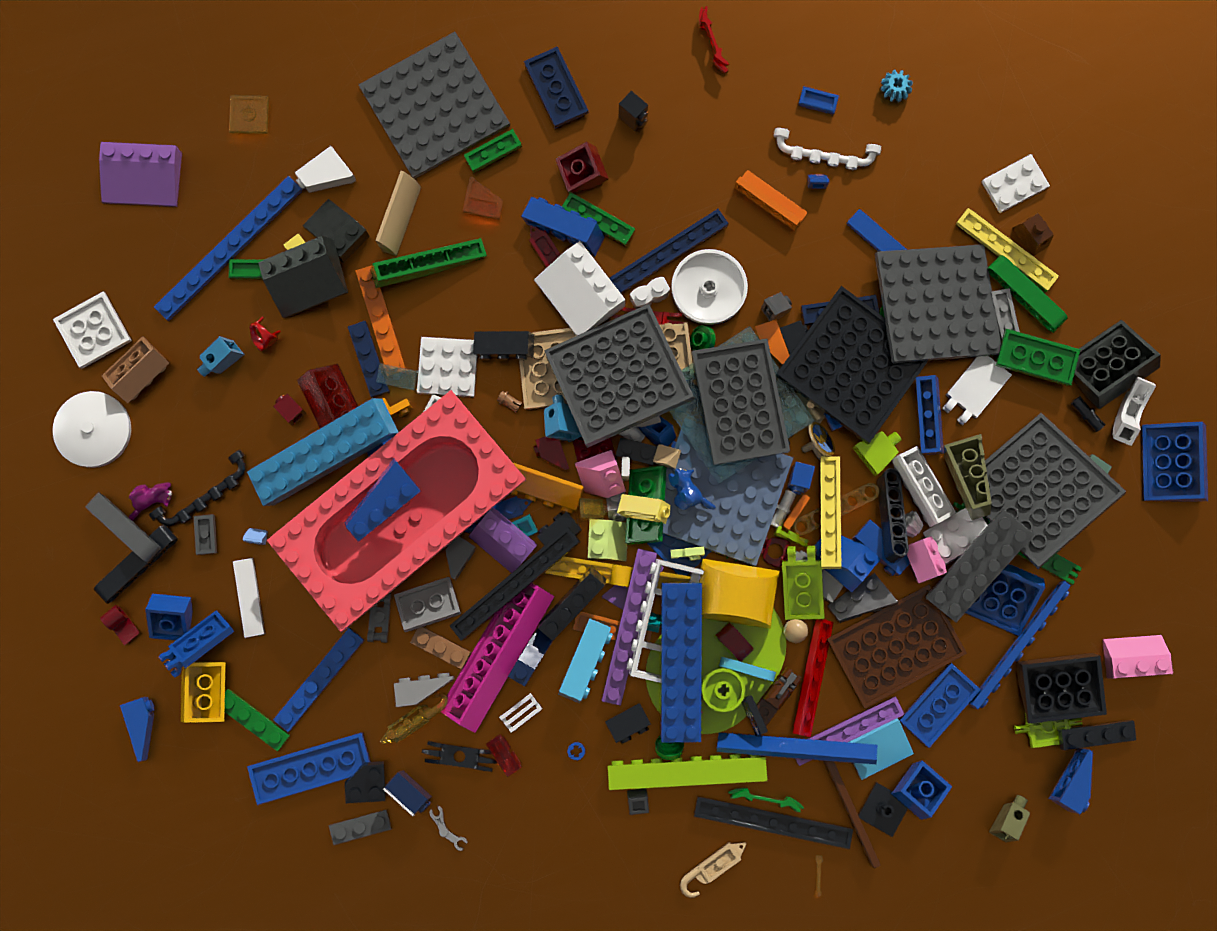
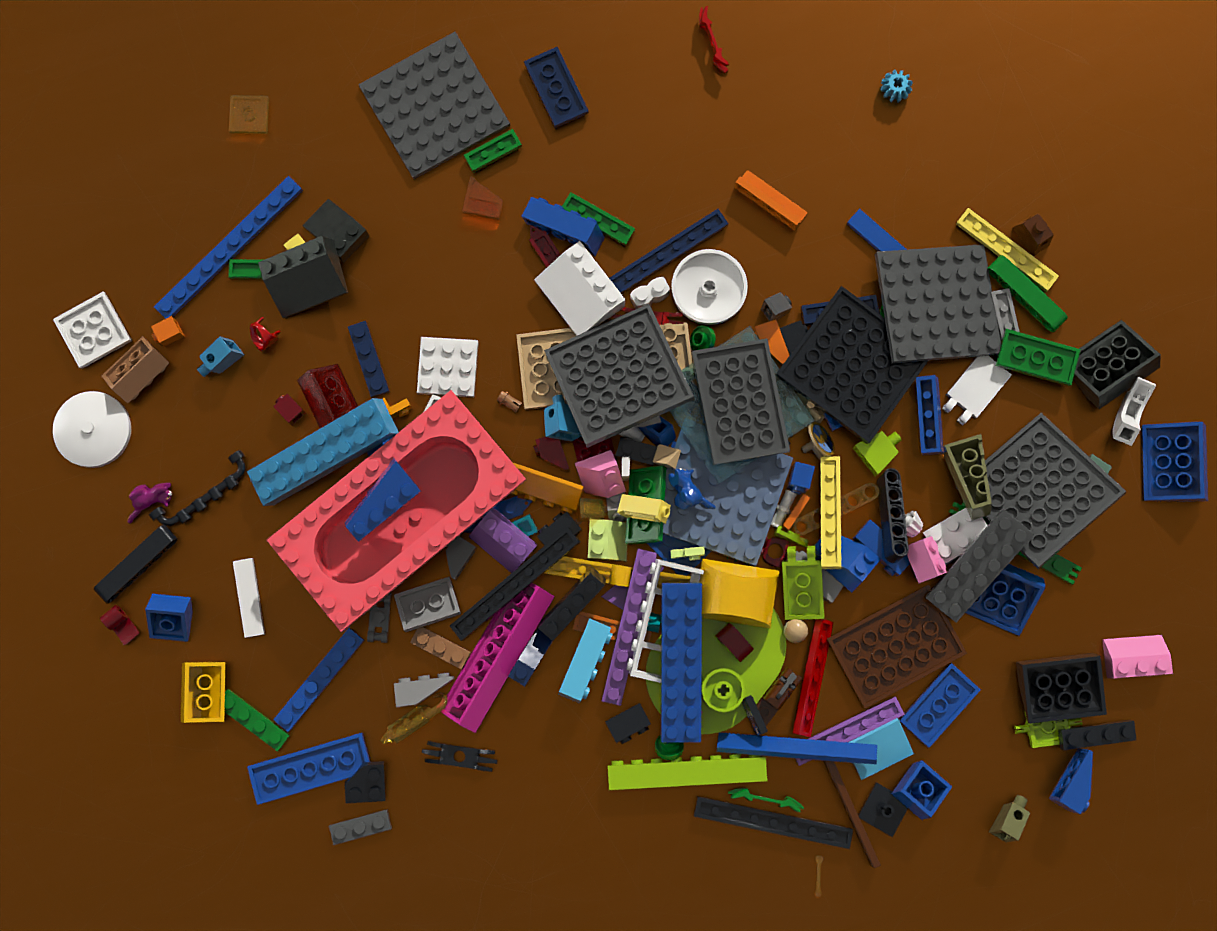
dark grey beam [85,492,161,563] -> none
medium lavender slope [99,142,182,207] -> none
blue slope [120,697,154,762] -> none
blue tile [159,610,234,677] -> none
dark grey plate [194,515,217,555] -> none
light blue slope [242,528,268,545] -> none
white slope [295,146,356,193] -> none
orange plate [355,265,407,377] -> none
green slope [370,238,487,288] -> none
tan slope [375,171,421,256] -> none
clear light blue slope [376,363,418,390] -> none
dark blue piece [383,770,432,816] -> none
light grey piece [430,806,468,851] -> none
black brick [473,331,535,360] -> none
clear red hinge [486,734,522,777] -> none
white tile [499,693,542,733] -> none
dark red slope [556,142,609,193] -> none
blue bush [567,742,585,760] -> none
black brick [618,90,648,131] -> none
dark grey slope [627,788,649,815] -> none
tan plate [680,842,746,898] -> none
medium azure beam [719,657,776,682] -> none
white bar [774,128,881,170] -> none
blue tile [798,86,839,115] -> none
blue slope [808,175,829,189] -> none
flat silver wing [828,573,898,623] -> none
white slope [891,446,956,527] -> none
blue plate [968,581,1071,709] -> none
white plate [982,154,1050,213] -> none
black pin [1070,396,1106,432] -> none
none -> orange brick [151,316,185,347]

